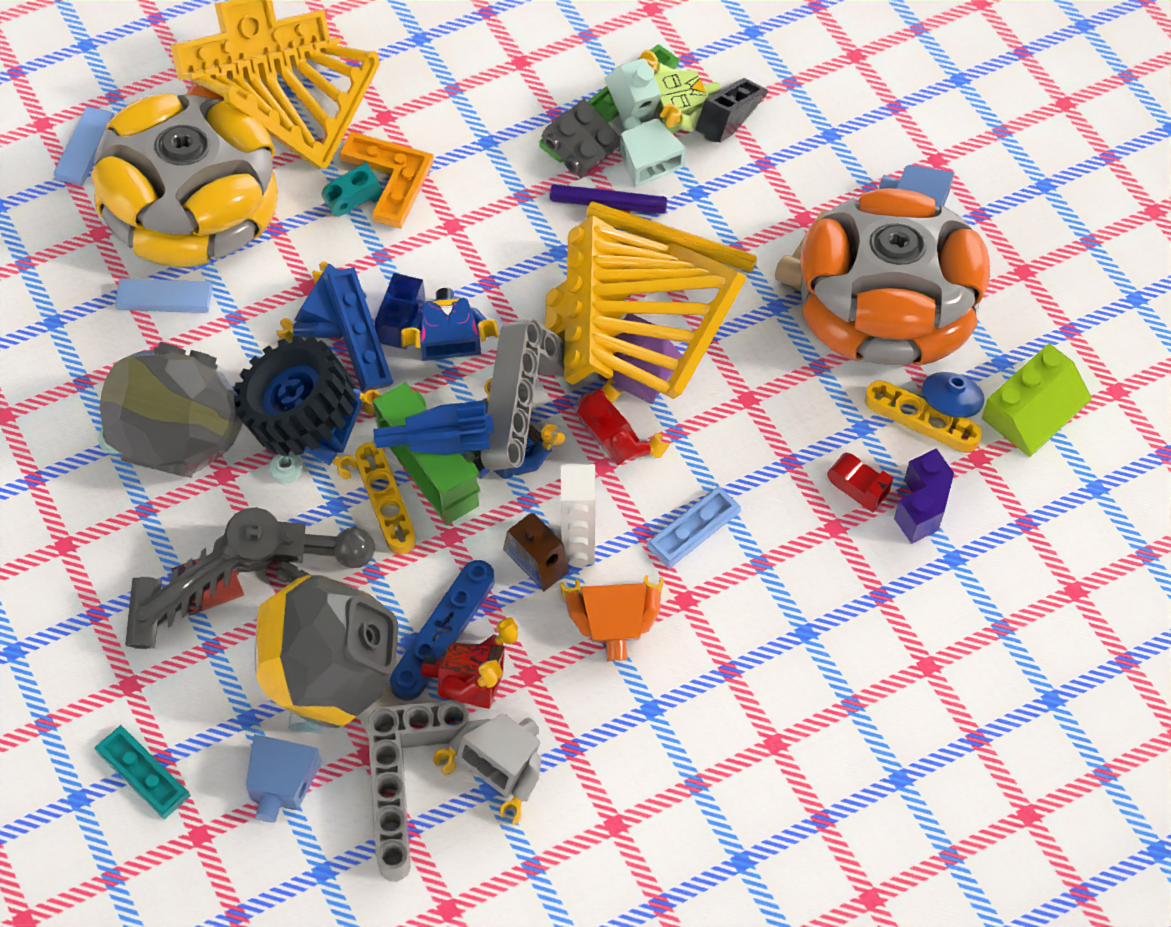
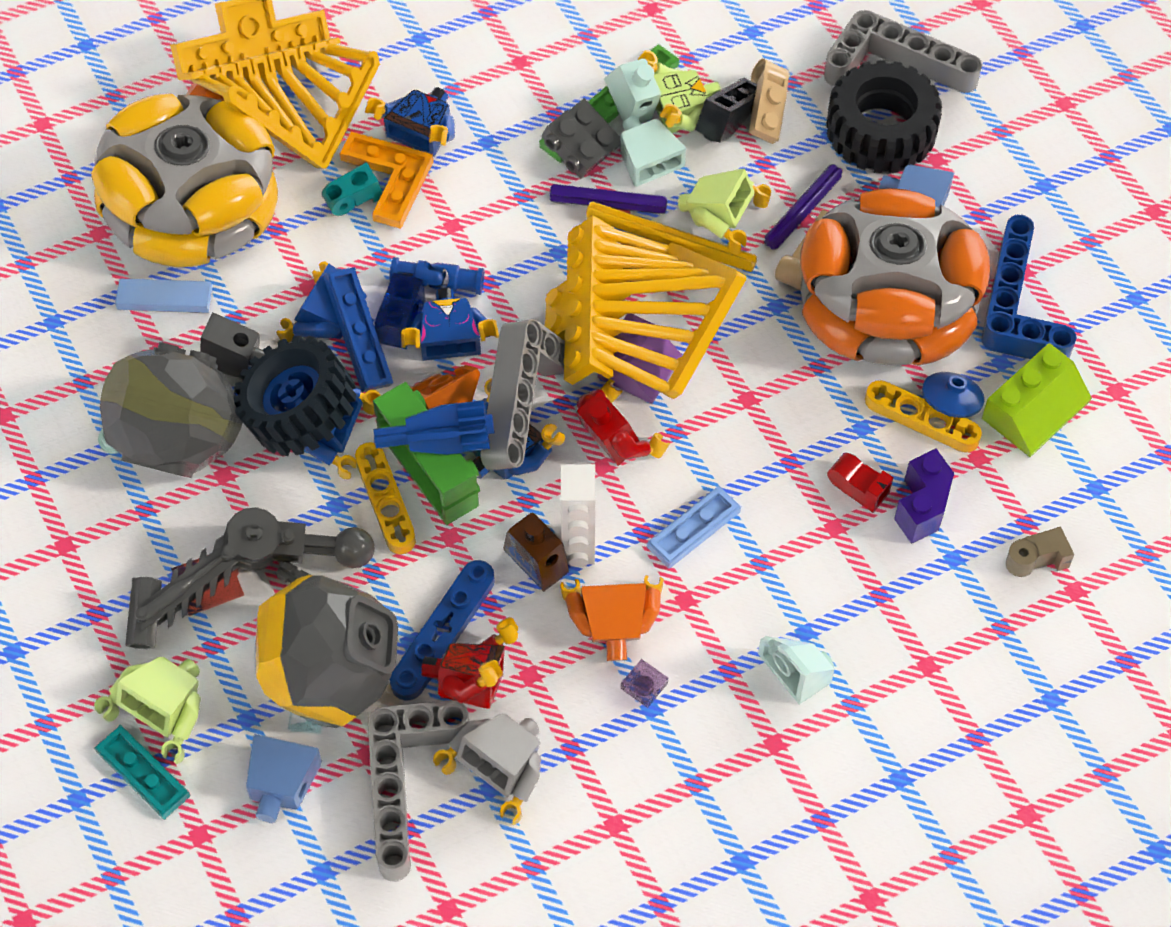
light blue tile [53,106,115,186] -> none
light aqua plate [270,452,302,483] -> none
none -> yellowish green torso [94,657,201,764]
none -> dark grey torso [200,312,265,379]
none -> torso [365,87,455,157]
none -> blue piece [389,257,485,295]
none -> orange slope [411,365,480,410]
none -> clear purple plate [620,659,669,708]
none -> yellowish green torso [678,169,771,254]
none -> tan plate [748,58,789,144]
none -> light aqua slope [758,636,835,705]
none -> dark purple axle [764,164,843,250]
none -> light grey beam [824,10,982,93]
none -> black tyre [826,60,942,173]
none -> blue beam [982,214,1077,359]
none -> dark tan leg [1005,526,1074,577]

